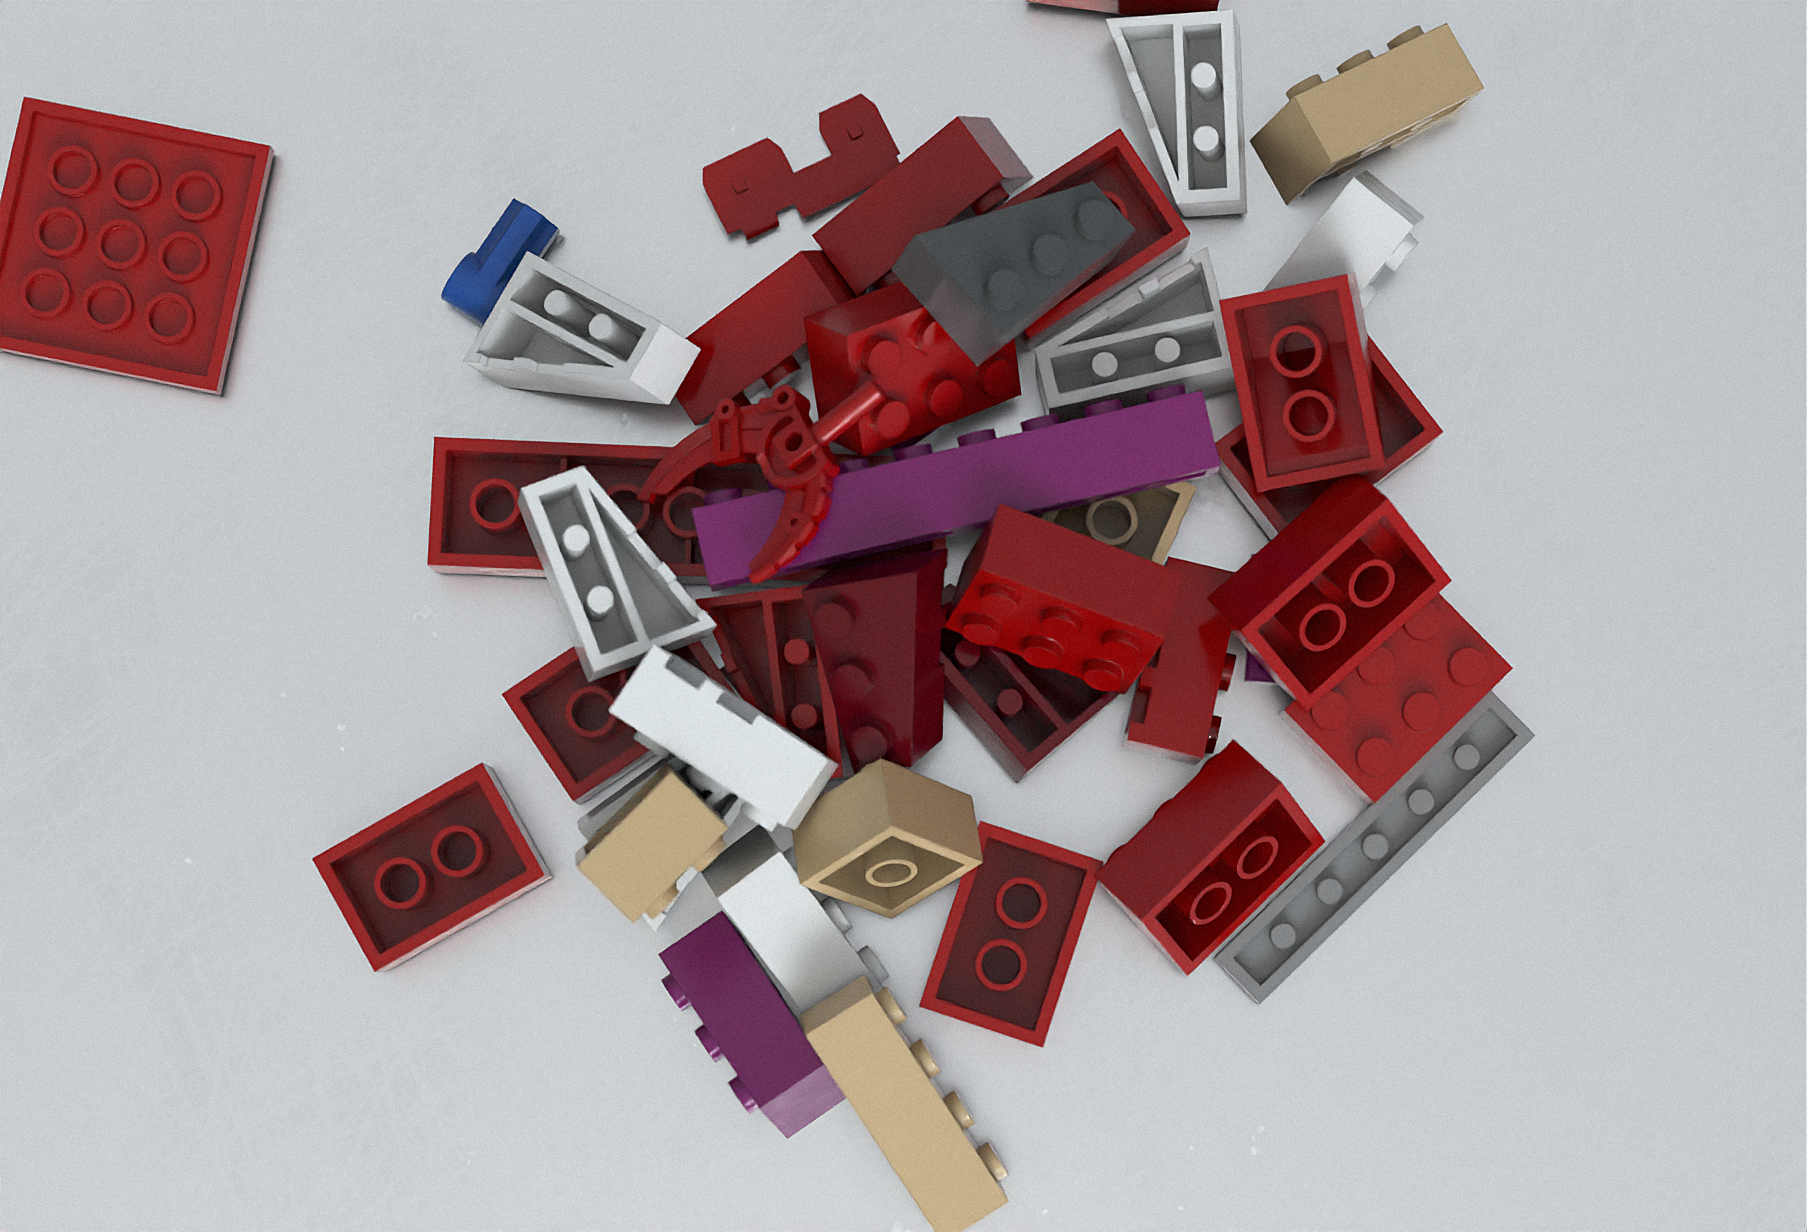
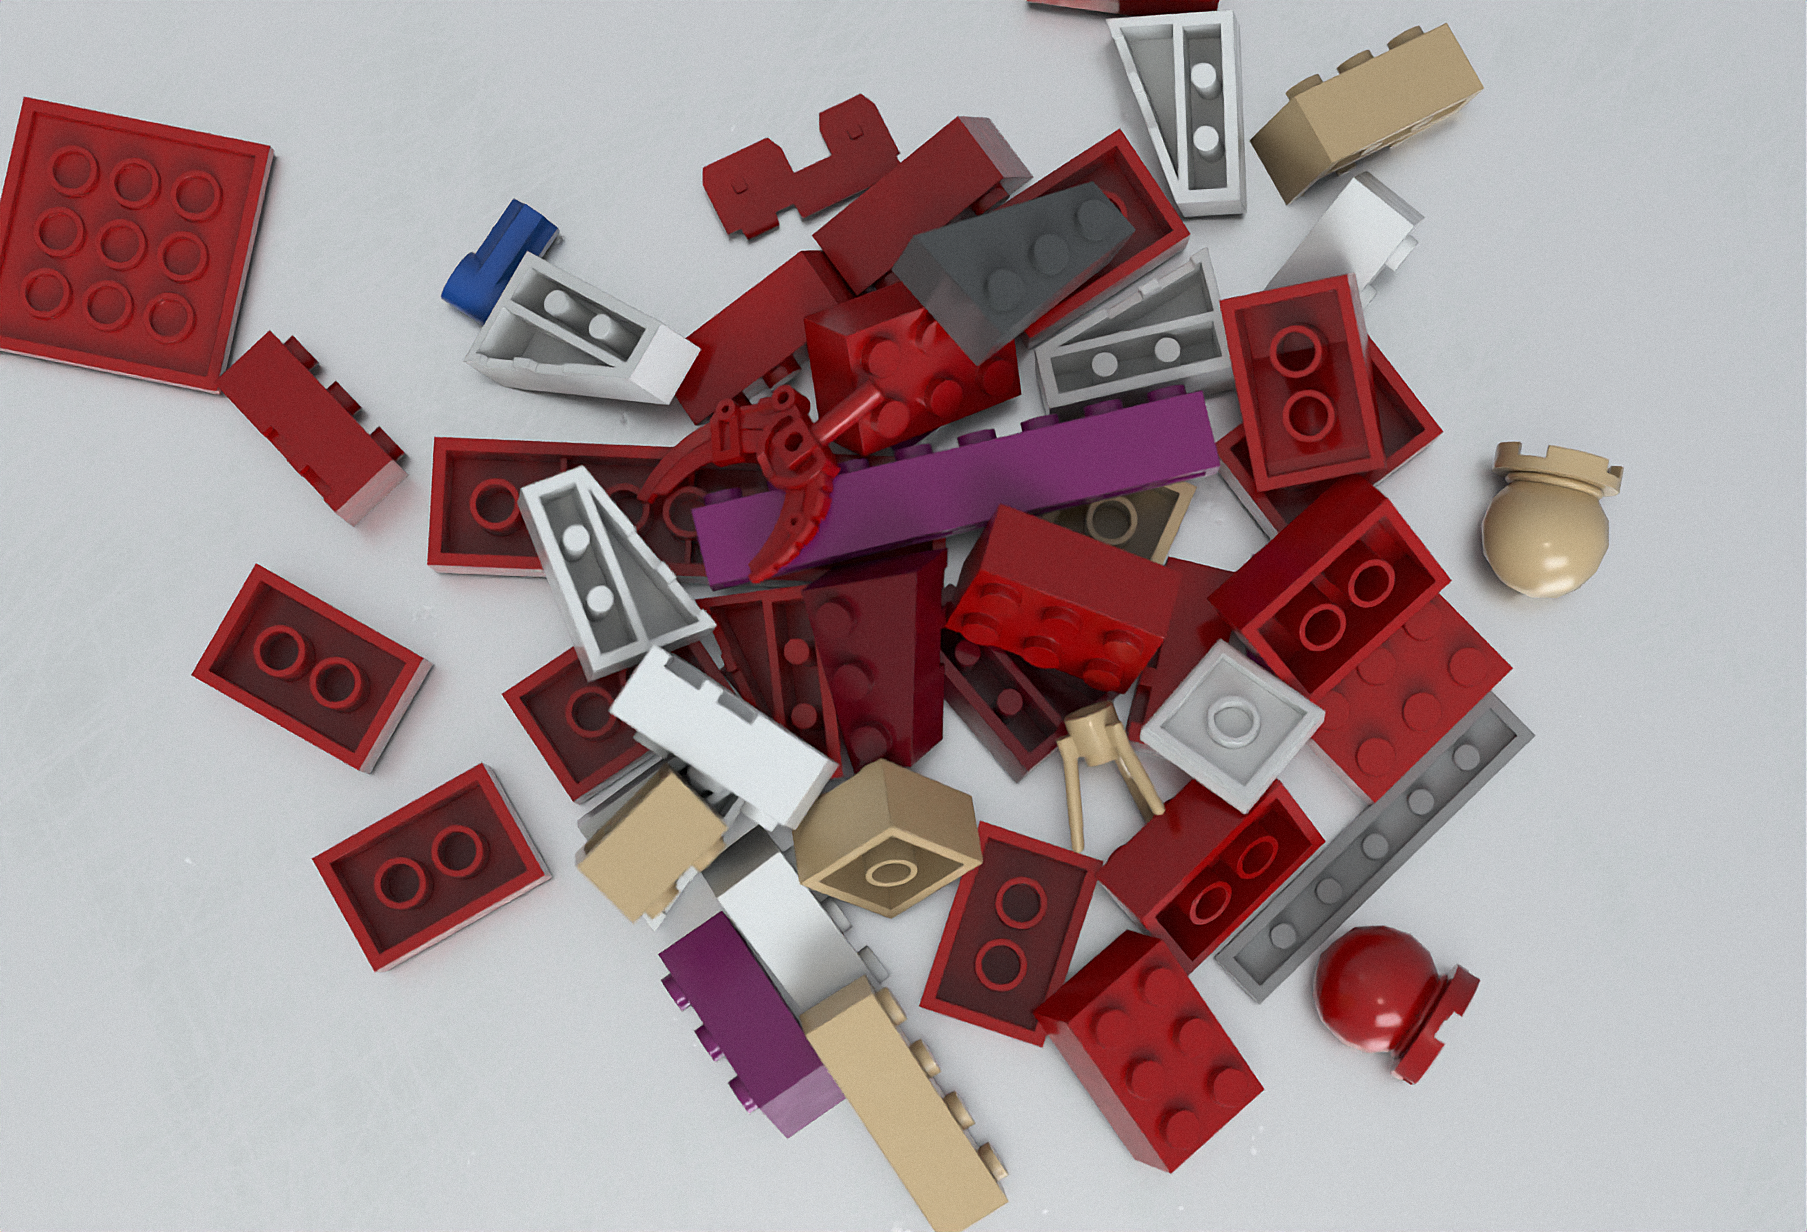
none -> red brick [191,563,433,774]
none -> red wedge [214,330,408,527]
none -> red brick [1032,929,1265,1174]
none -> tan plant [1056,701,1165,853]
none -> white plate [1140,638,1326,814]
none -> red tile [1312,925,1480,1085]
none -> tan tile [1481,441,1624,598]

